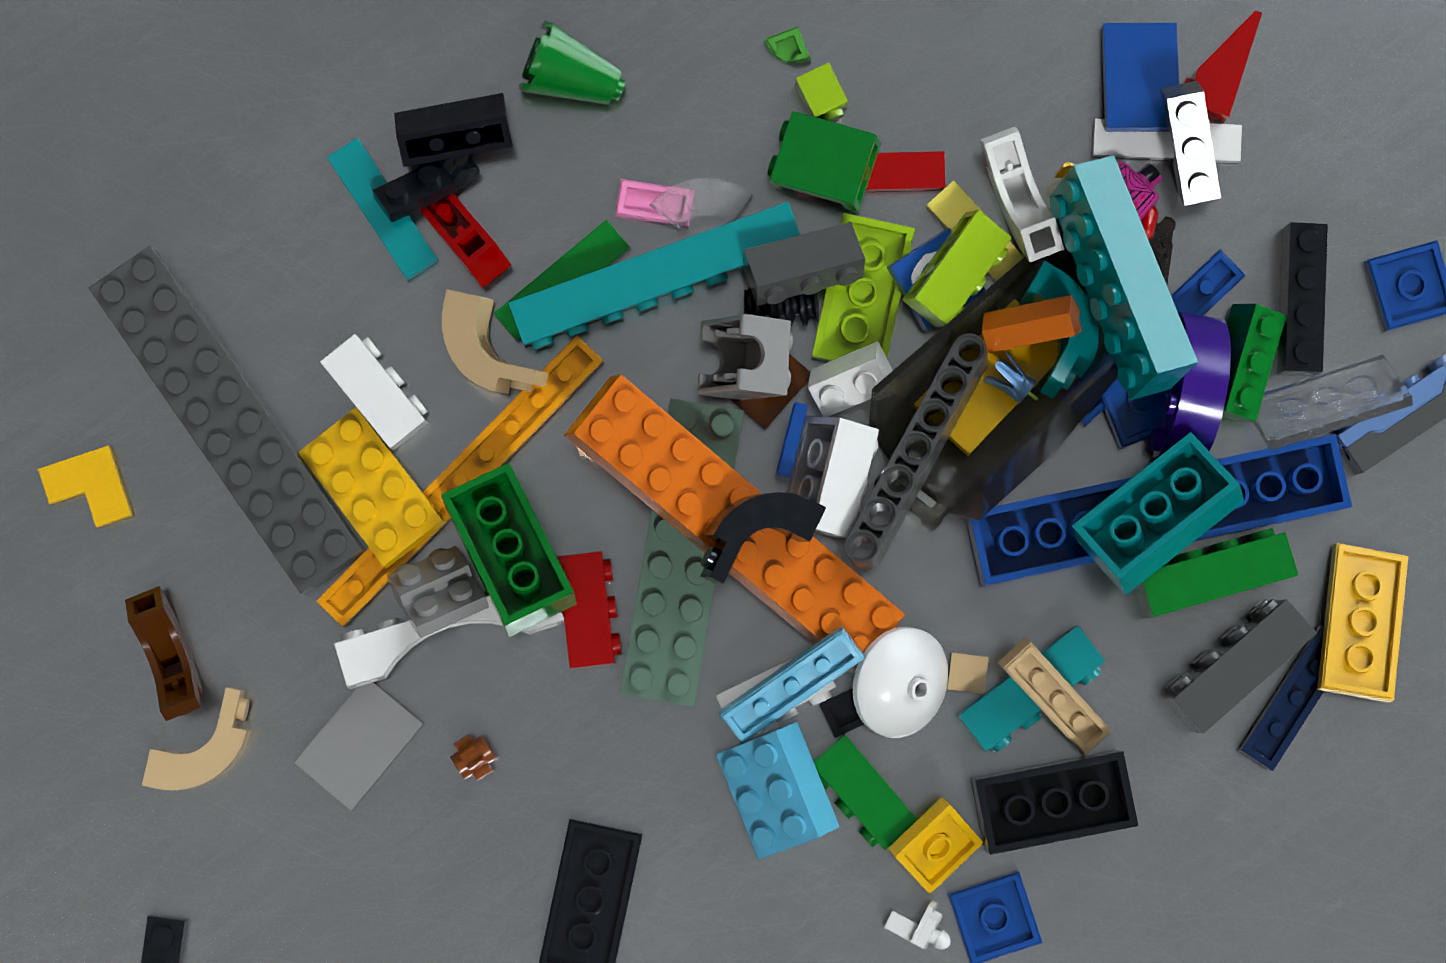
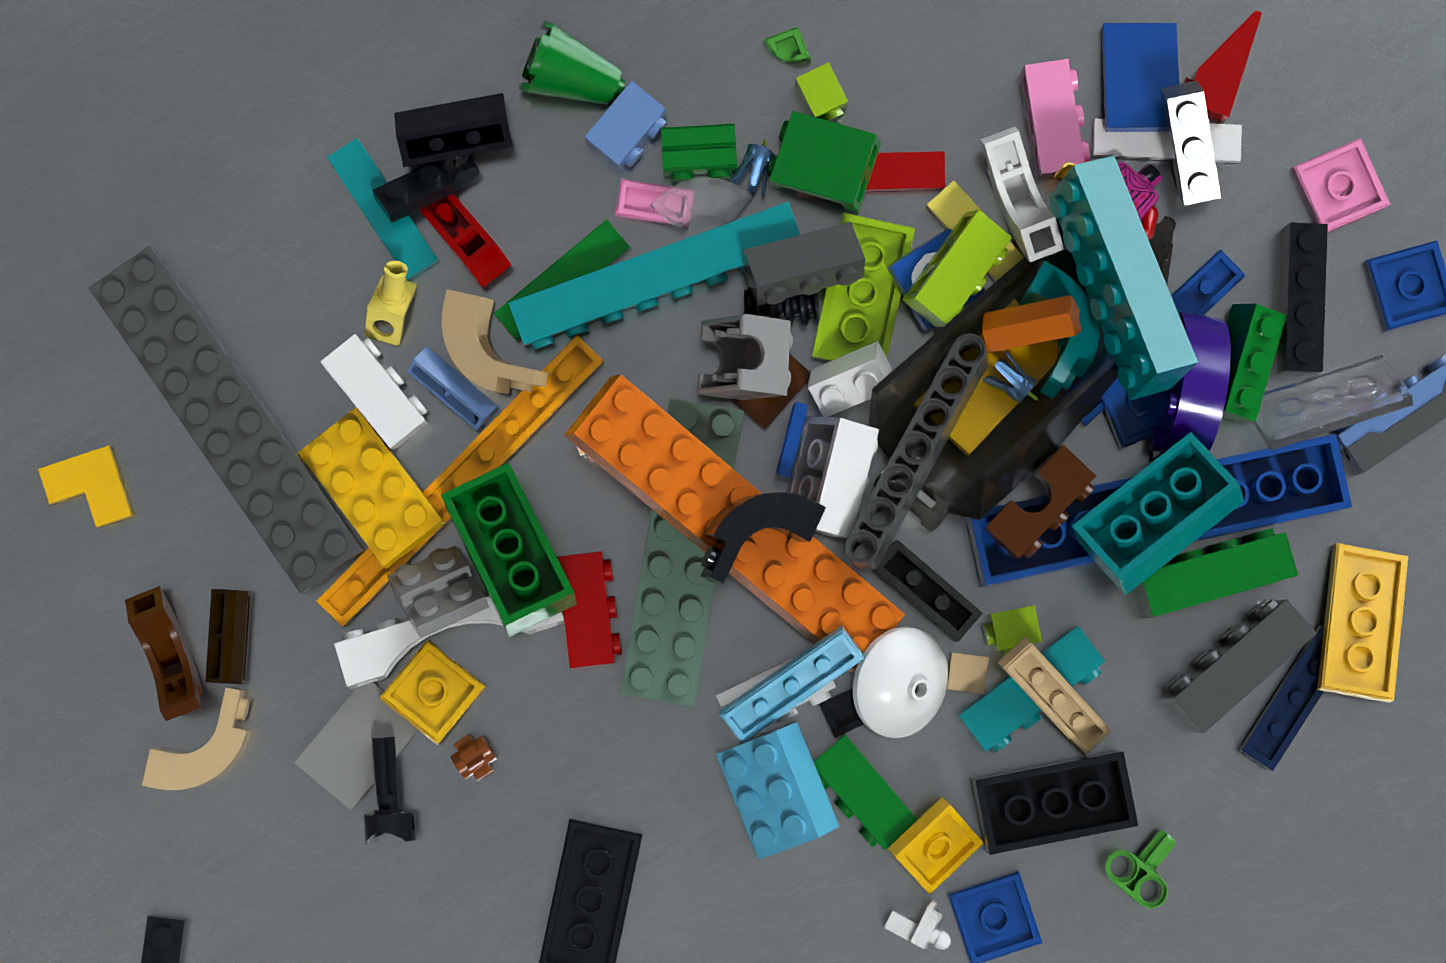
none -> dark brown piece [205,589,251,684]
none -> light yellow bracket [364,261,417,346]
none -> black piece [364,737,416,844]
none -> yellow tile [379,640,485,746]
none -> medium blue piece [406,346,499,431]
none -> medium blue brick [584,81,667,171]
none -> green brick [661,123,737,183]
none -> flat silver piece [730,140,775,196]
none -> pearl dark grey brick [872,539,983,642]
none -> reddish brown arch [982,444,1097,560]
none -> lime brick [983,605,1042,655]
none -> bright pink brick [1021,59,1090,180]
none -> bright green beam [1100,830,1176,909]
none -> bright pink tile [1291,138,1391,233]

